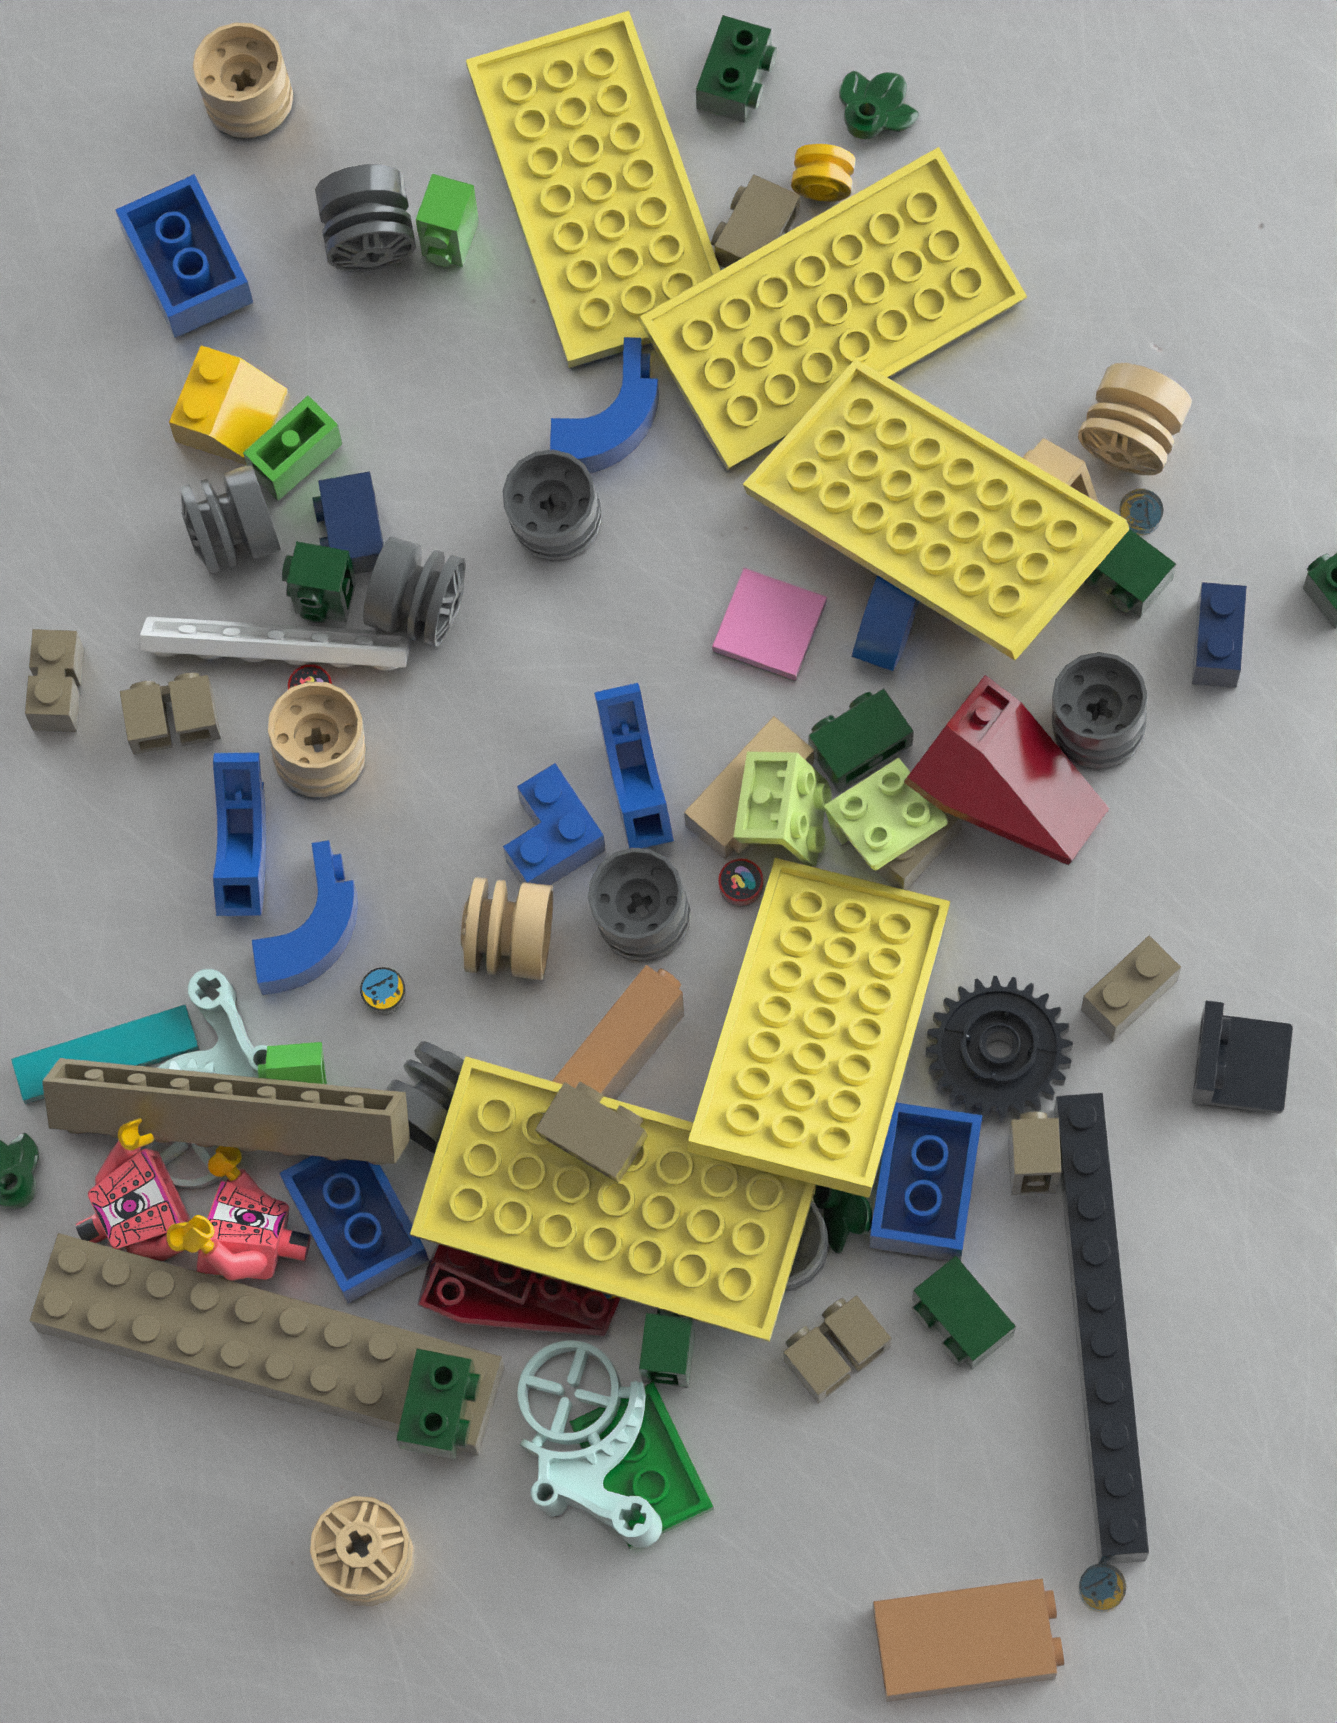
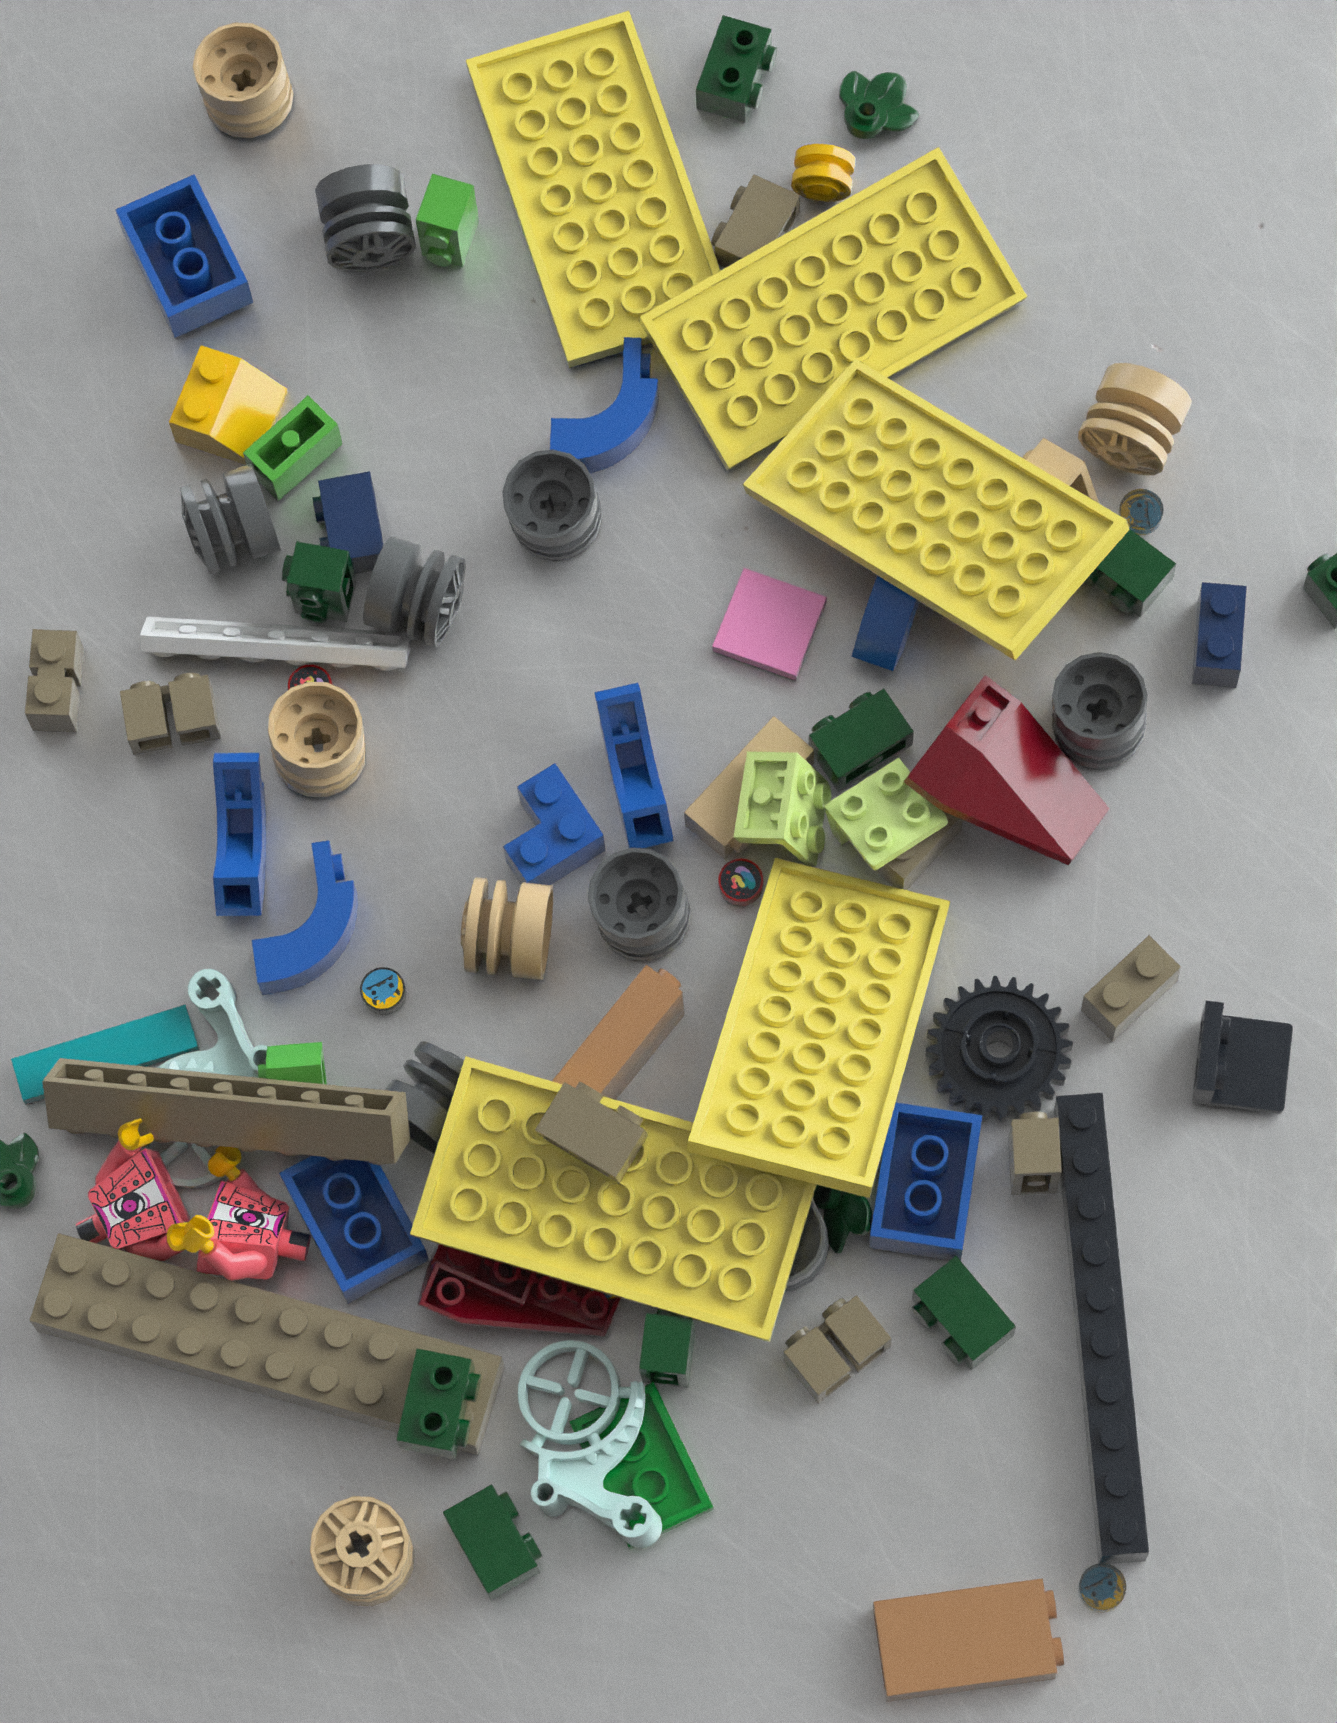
none -> dark green brick [443,1484,543,1601]

